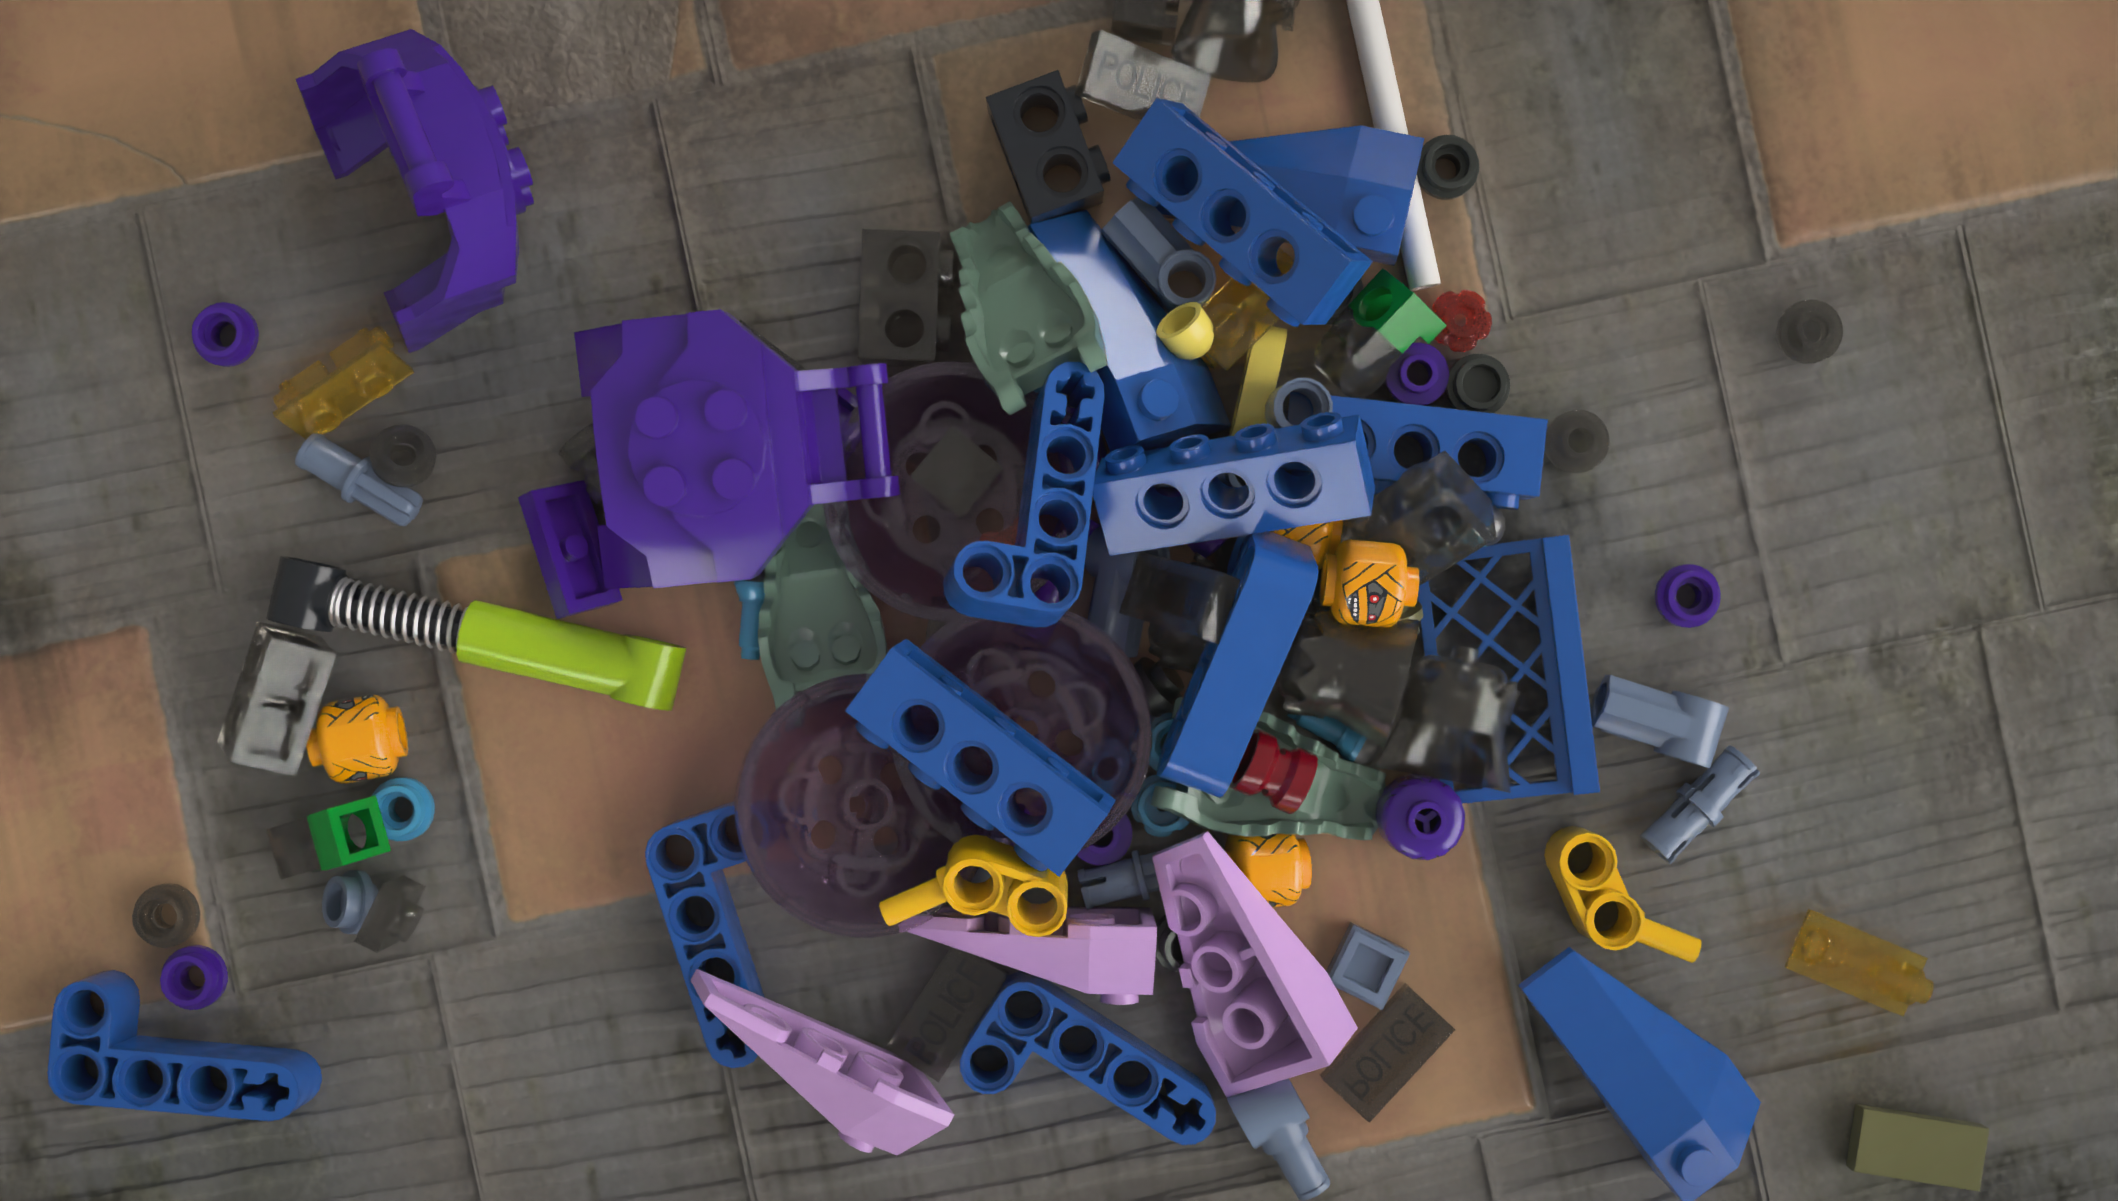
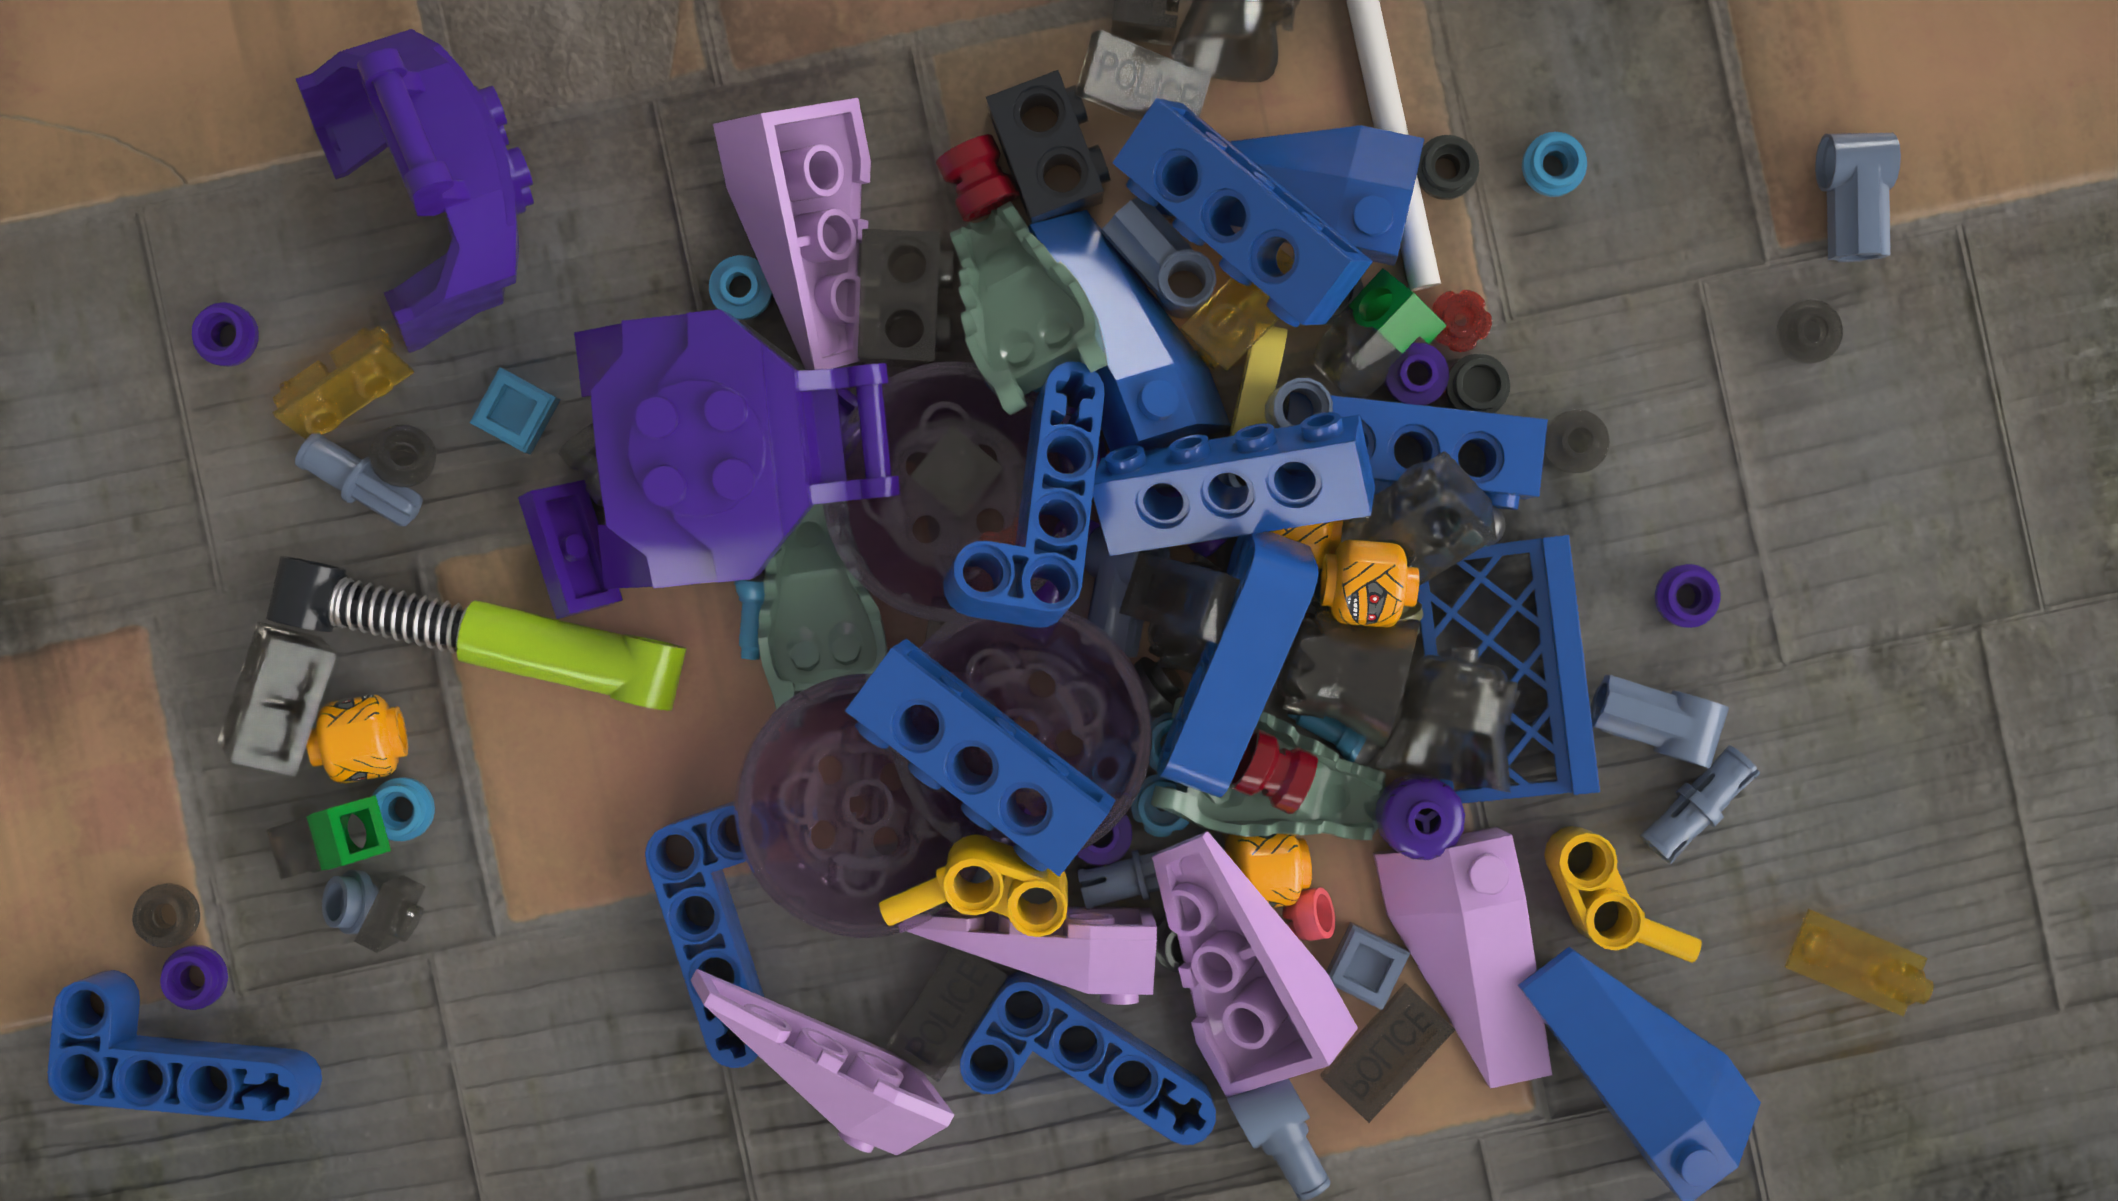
light yellow hinge [1156,302,1214,360] -> none
olive tile [1846,1104,1990,1192] -> none
none -> dark azure tile [470,367,561,455]
none -> dark azure plate [709,255,773,320]
none -> lavender wedge [713,98,871,370]
none -> dark red wheel [936,134,1020,222]
none -> coral hinge [1282,887,1335,941]
none -> lavender wedge [1373,827,1552,1089]
none -> dark azure plate [1522,132,1587,197]
none -> sand blue piece [1815,133,1901,262]

